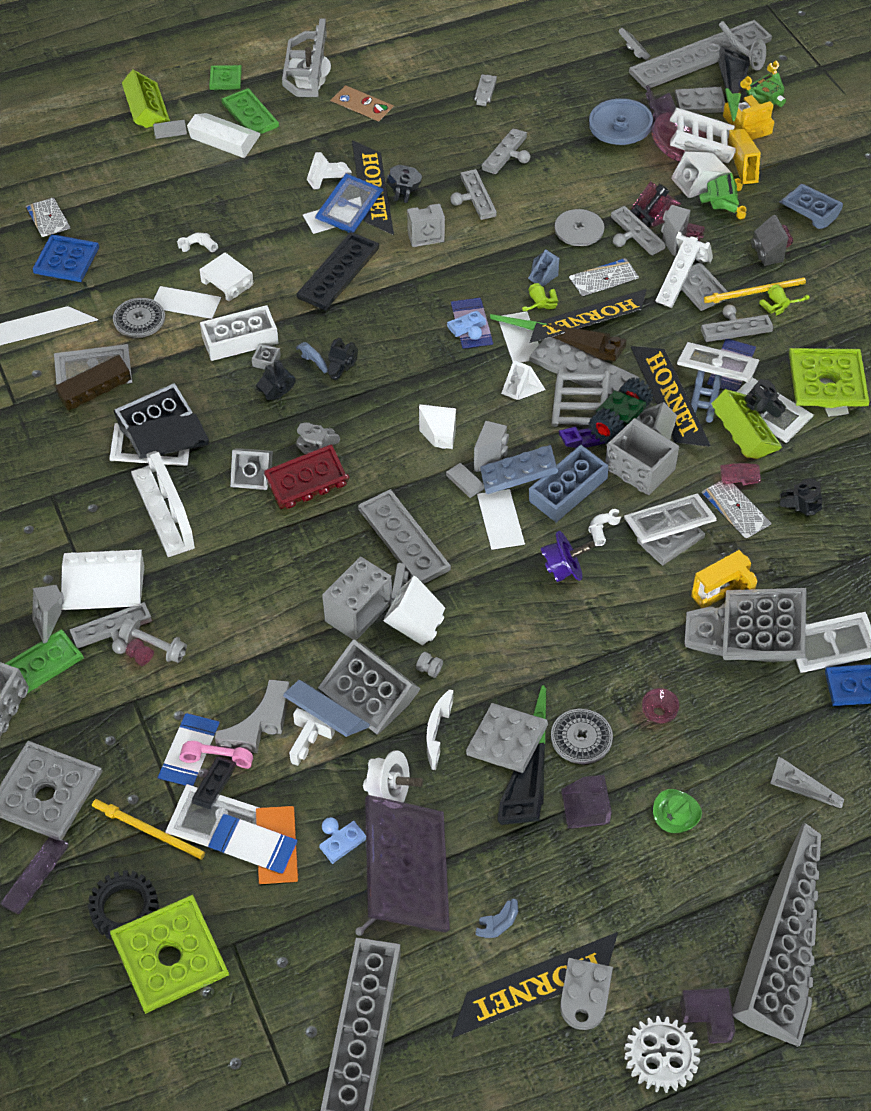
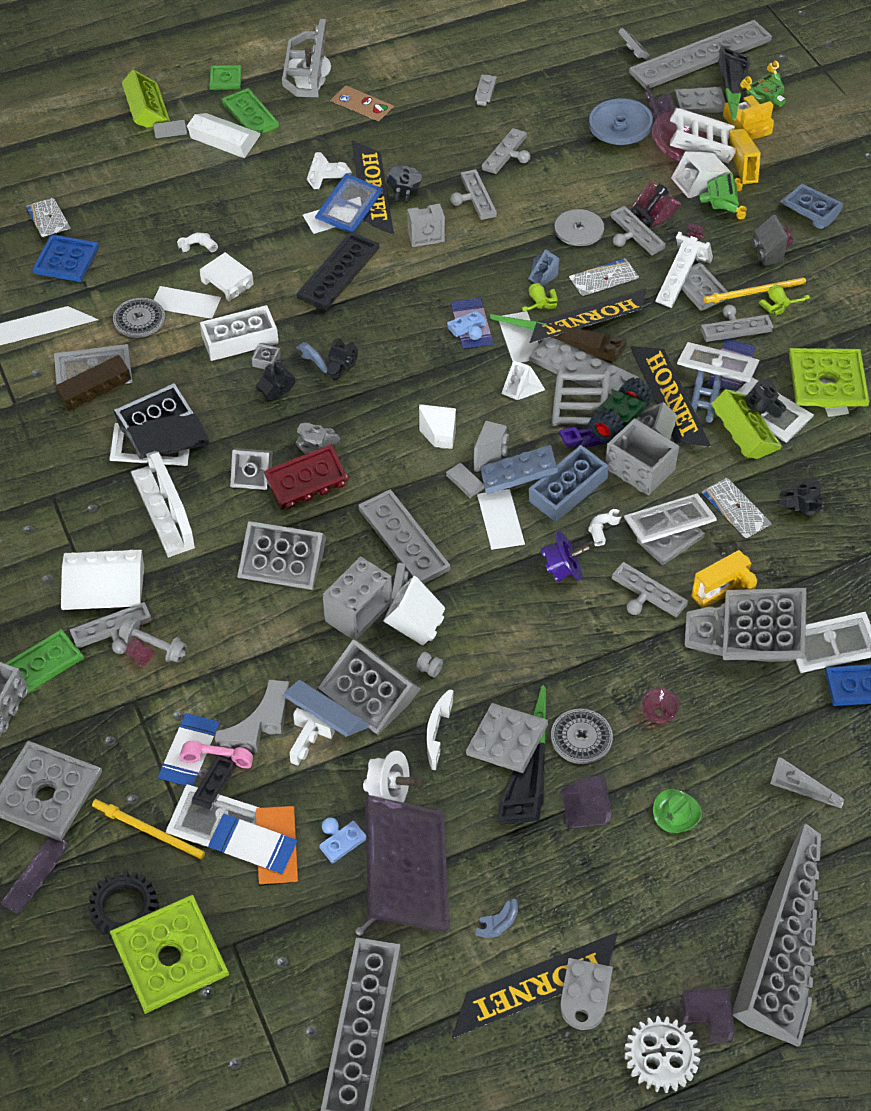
light grey slope [32,585,64,643] -> none
light grey slope [661,205,690,256] -> none
light grey dish [719,21,766,70] -> none
clear pink slope [720,463,761,485] -> none
none -> light grey slope [237,521,326,590]
none -> light grey plate [612,562,688,618]

